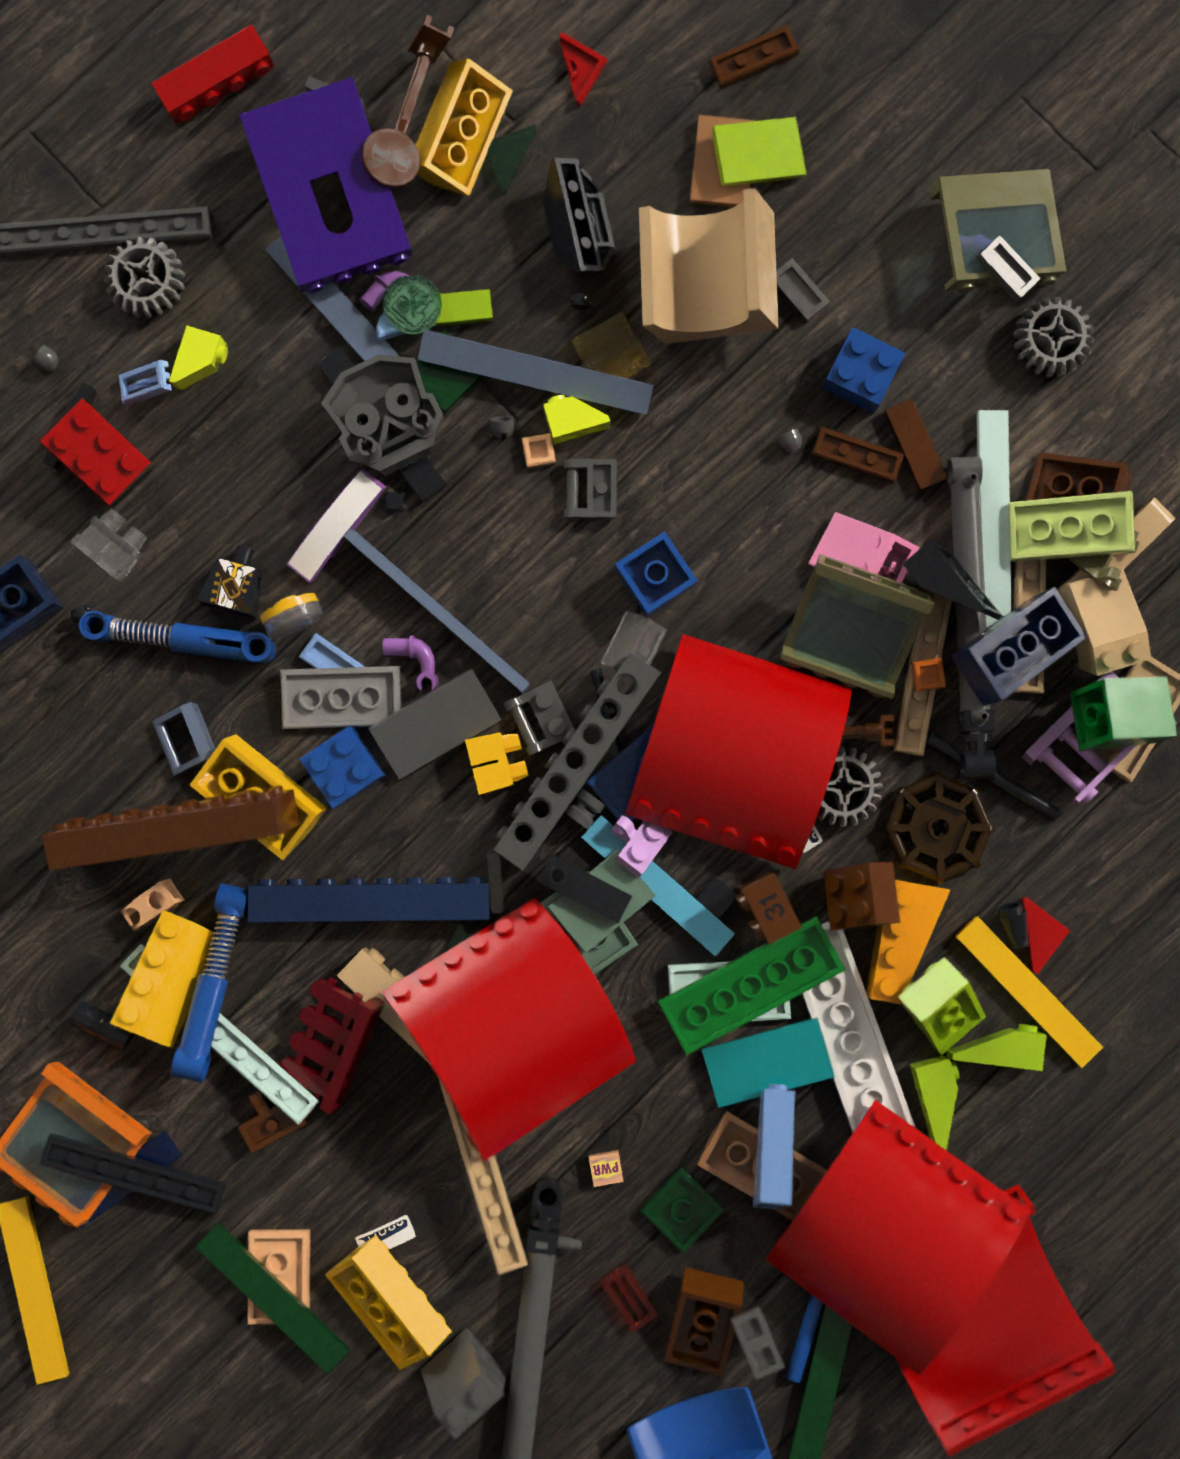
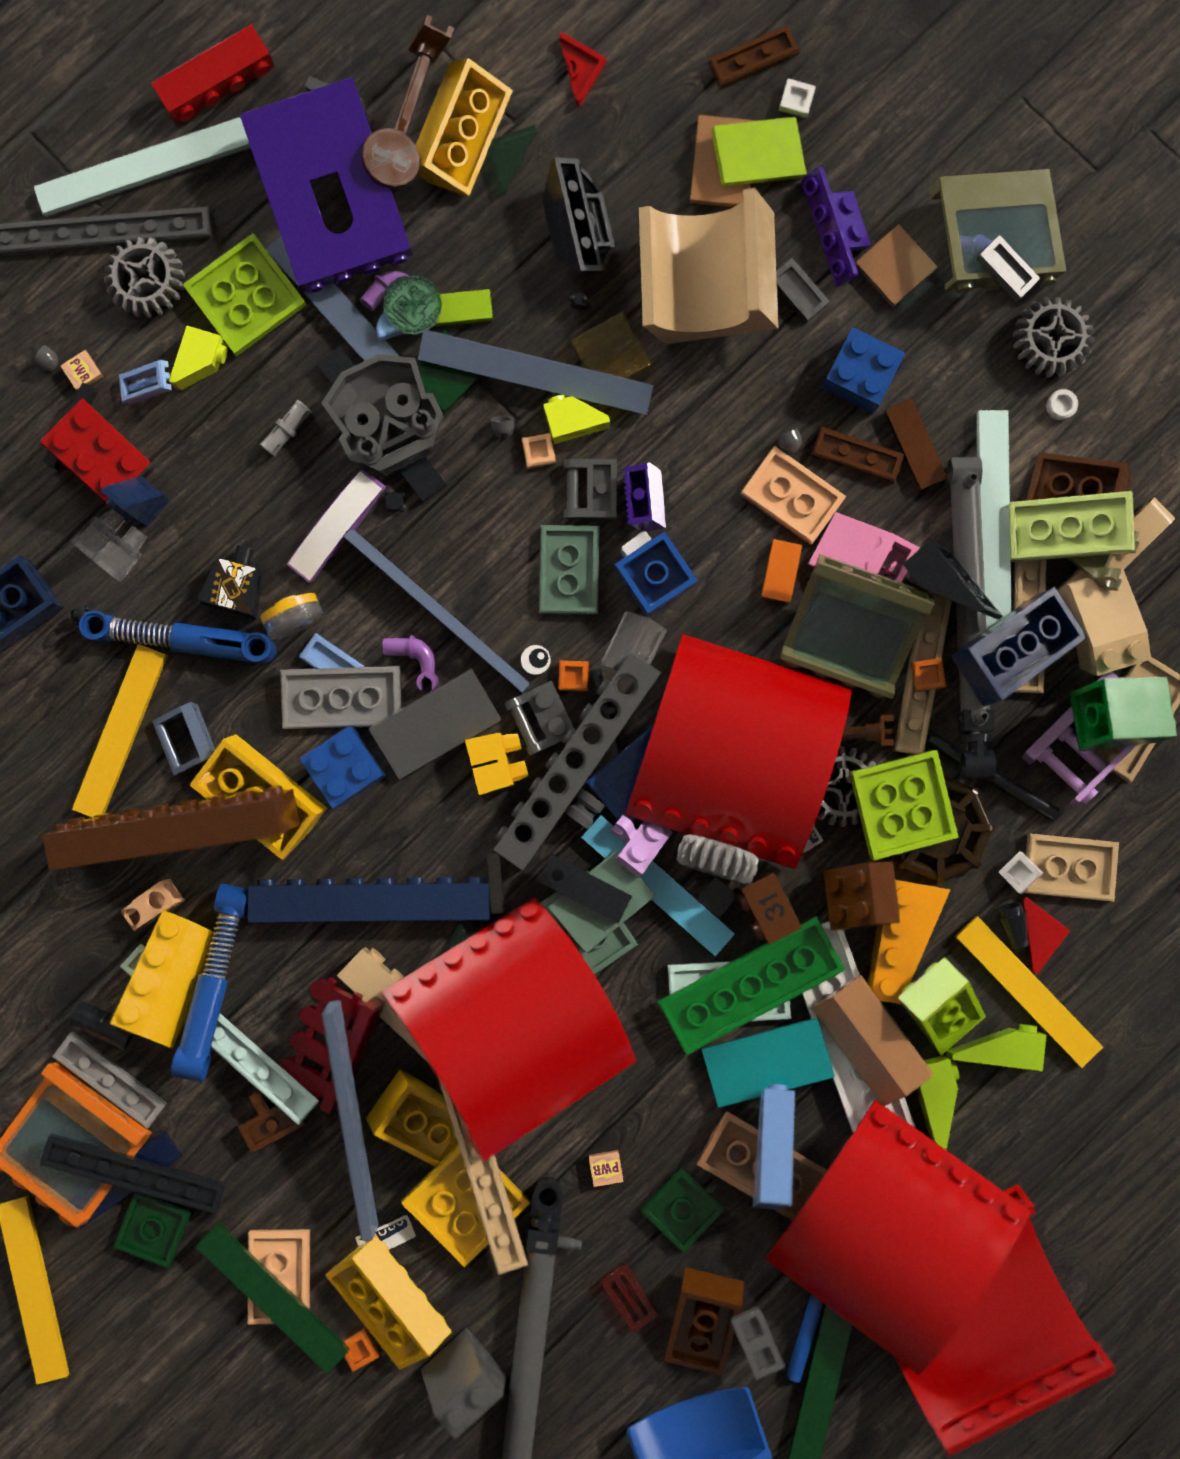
none -> light aqua tile [34,117,251,217]
none -> light grey tile [52,1032,168,1129]
none -> tile [61,350,103,391]
none -> yellow tile [72,644,168,818]
none -> dark blue slope [101,476,171,527]
none -> dark green tile [113,1192,193,1269]
none -> lime plate [182,233,307,357]
none -> light grey pin [260,400,312,457]
none -> sand blue tile [322,1001,378,1241]
none -> orange tile [343,1327,380,1372]
none -> yellow slope [366,1069,459,1167]
none -> yellow plate [401,1145,530,1267]
none -> white tile [521,645,551,675]
none -> sand green tile [539,525,599,615]
none -> orange tile [558,660,589,692]
none -> white tile [621,531,651,558]
none -> dark purple brick [623,463,666,532]
none -> light grey gear [677,834,759,884]
none -> light nougat tile [740,446,846,545]
none -> orange tile [761,539,802,604]
none -> white tile [779,79,816,118]
none -> dark purple bracket [801,166,871,287]
none -> medium nougat slope [811,975,933,1106]
none -> lime plate [849,750,959,860]
none -> medium nougat tile [855,224,938,307]
none -> white tile [999,851,1043,894]
none -> tan tile [1023,834,1119,902]
none -> white tile [1046,389,1078,421]

